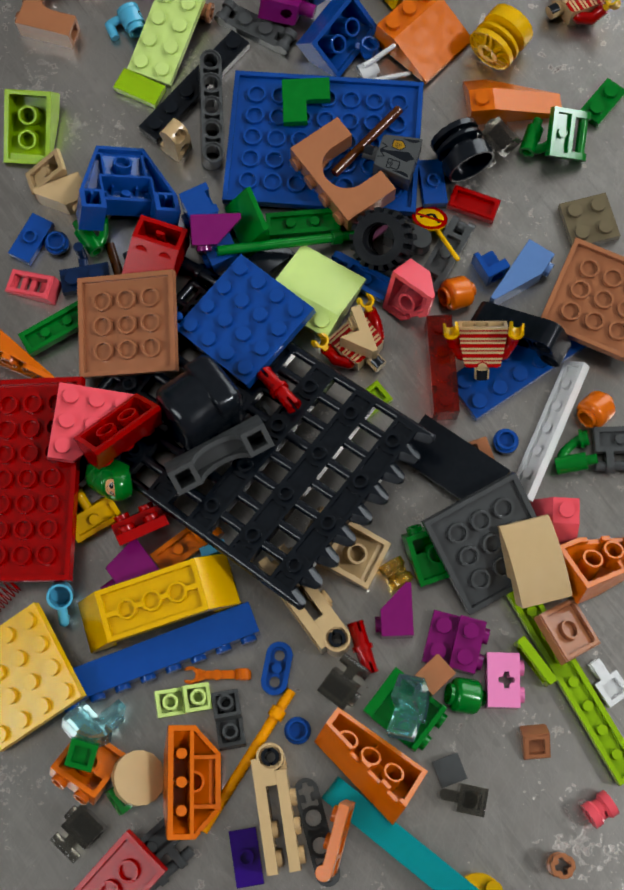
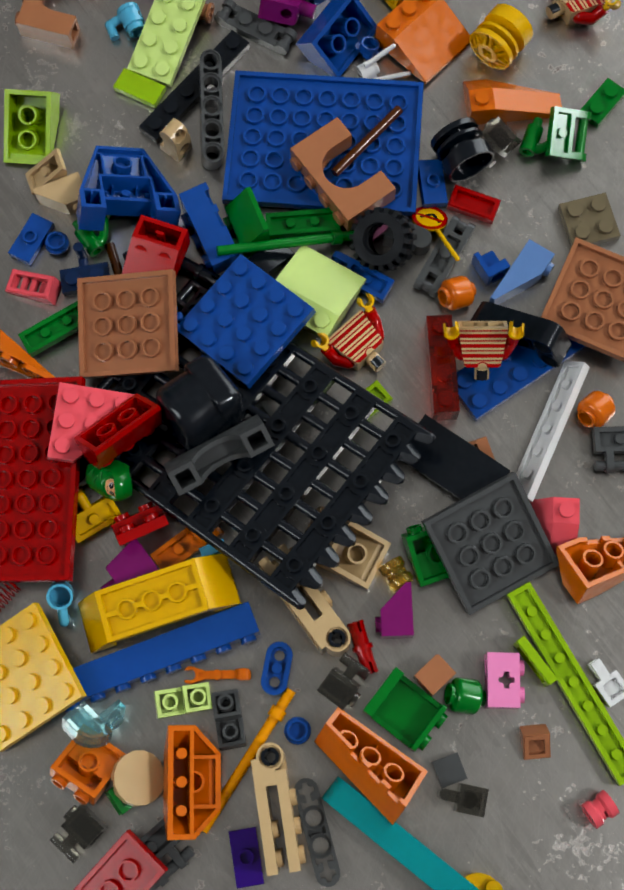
green plate [64,736,100,773] -> none
magenta slope [189,213,241,252] -> none
red pin [257,366,302,413] -> none
green tile [282,77,330,126] -> none
orange plate [315,799,356,882] -> none
tan slope [340,304,378,360] -> none
dark grey torso [362,135,423,191] -> none
coral slope [382,258,435,321] -> none
clear light blue brick [386,673,429,742] -> none
magenta plate [421,610,490,676] -> none
blue plate [493,429,519,454] -> none
tan slope [497,514,573,609] -> none
nougat tile [533,598,601,666] -> none
nougat bush [546,852,576,879] -> none
green plant [555,429,599,475] -> none

